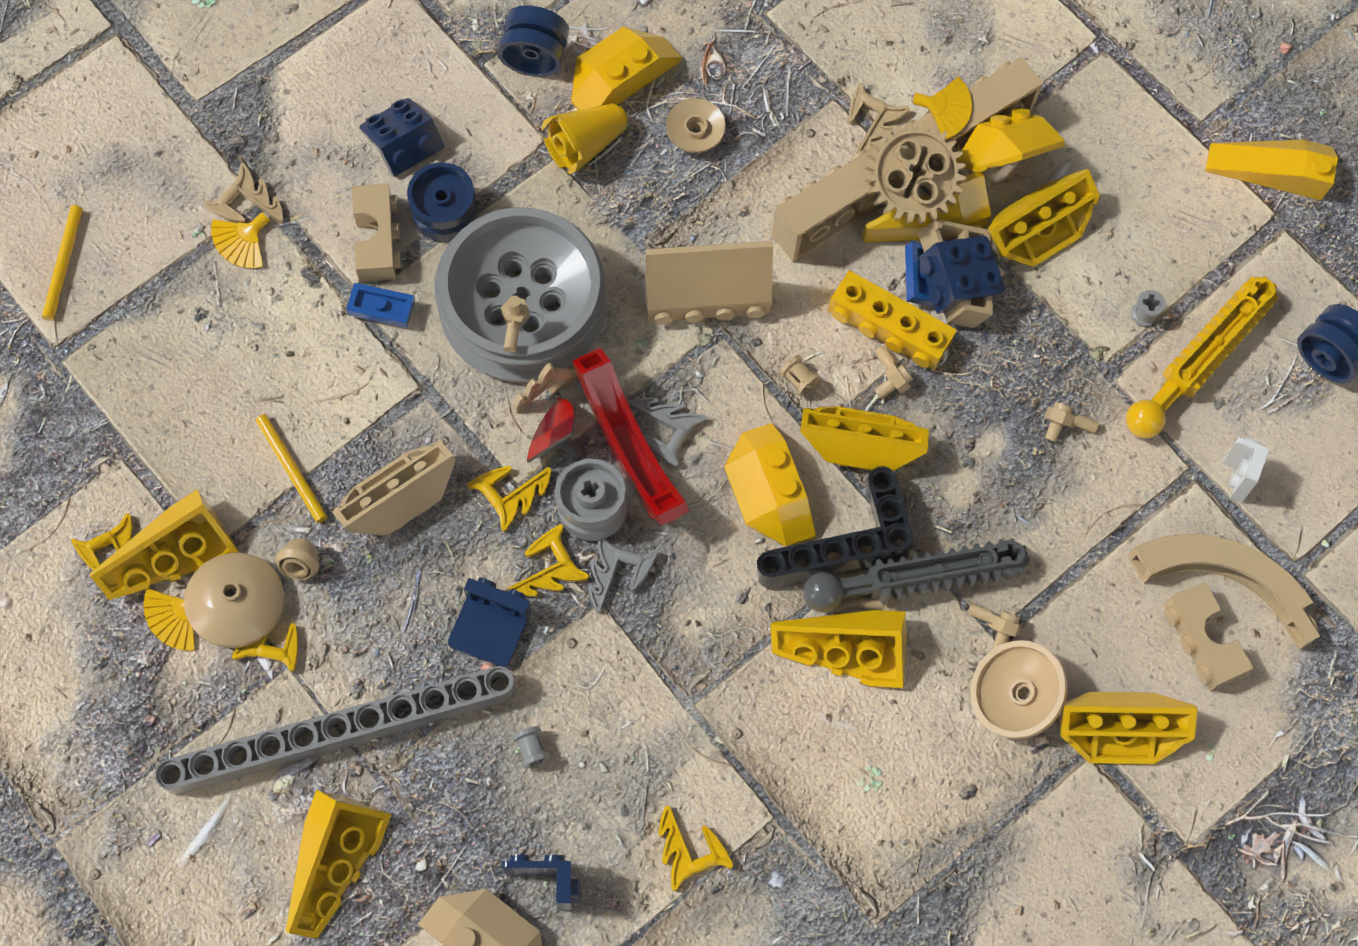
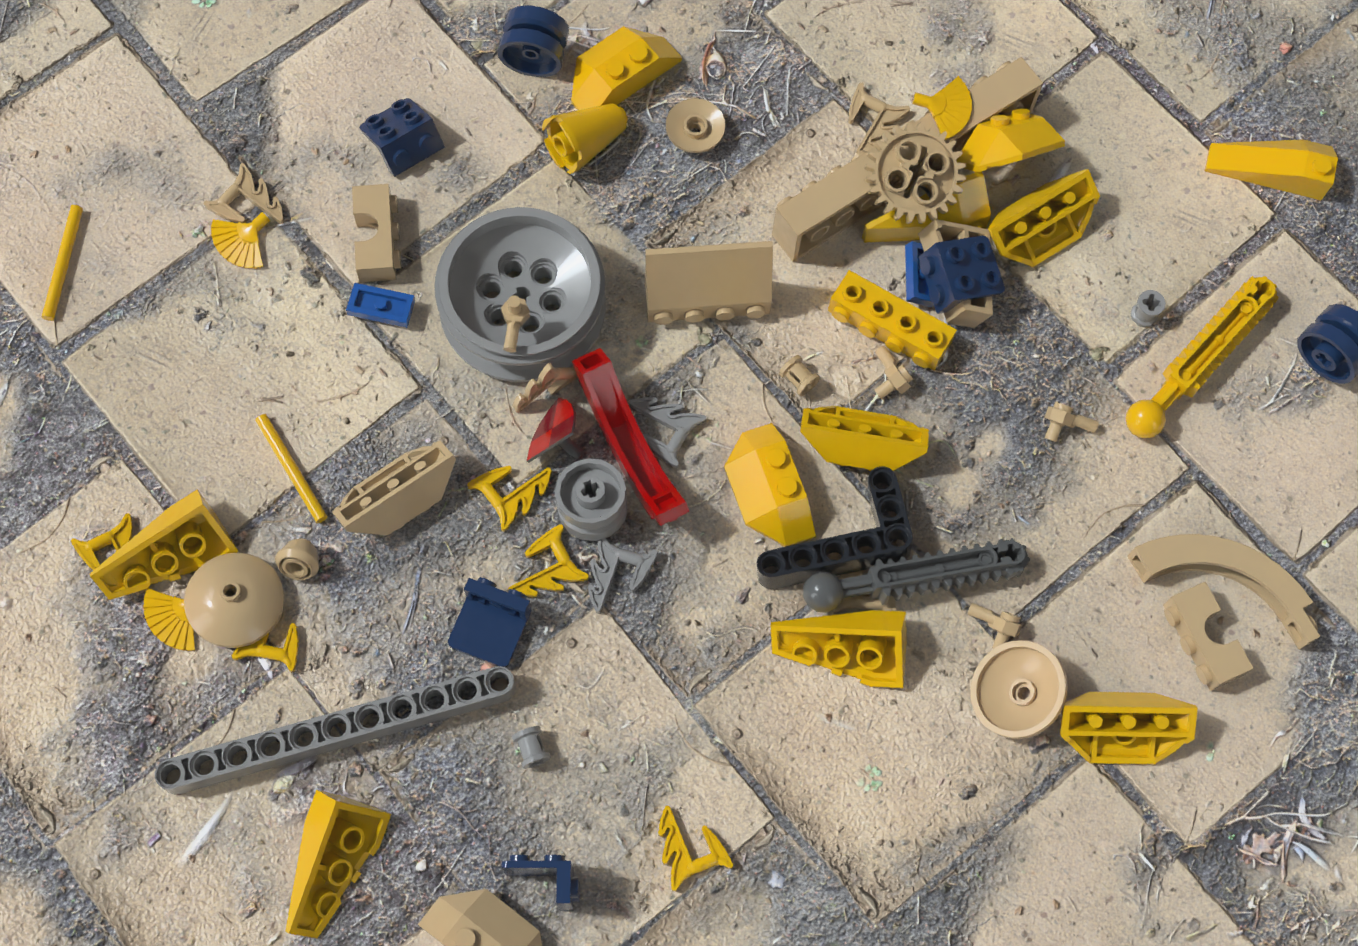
dark blue wheel [407,162,478,242] -> none
white bracket [1222,437,1270,503] -> none

